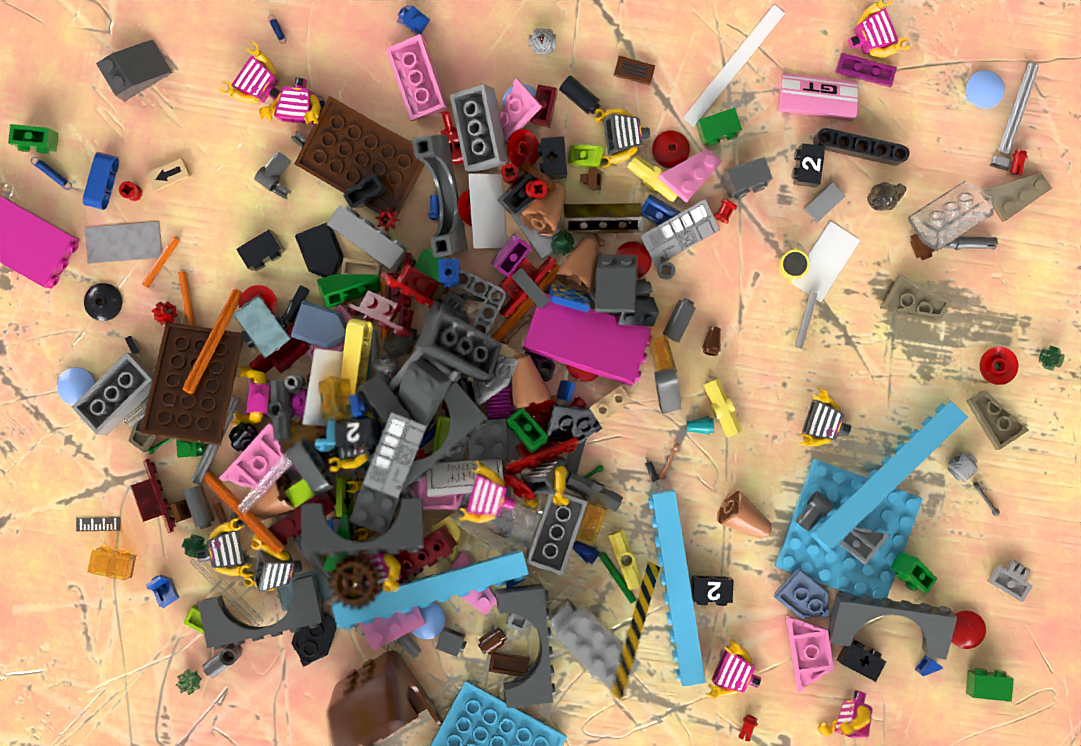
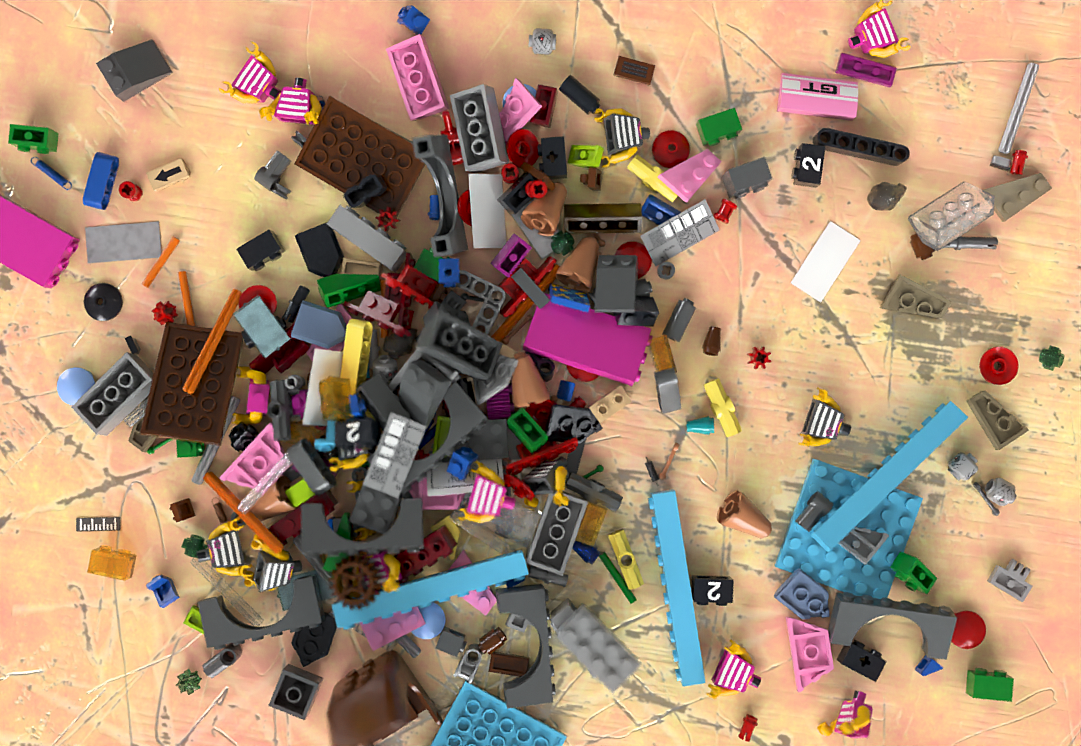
dark red bracket [130,459,176,533] -> none
dark grey brick [183,485,215,529] -> none
blue piece [268,15,286,44] -> none
lime tile [336,477,353,517] -> none
sticker [610,561,660,701] -> none
white sticker [683,5,785,127] -> none
pearl dark grey piece [778,248,810,282] -> none
light grey bar [795,292,817,349] -> none
light grey tile [804,182,846,223] -> none
light blue dish [965,70,1004,108] -> none
none -> dark grey brick [268,664,323,720]
none -> blue bracket [447,446,479,481]
none -> light grey piece [453,644,483,684]
none -> light grey pin [528,565,568,587]
none -> red gear [747,346,771,369]
none -> light grey head [985,478,1017,506]

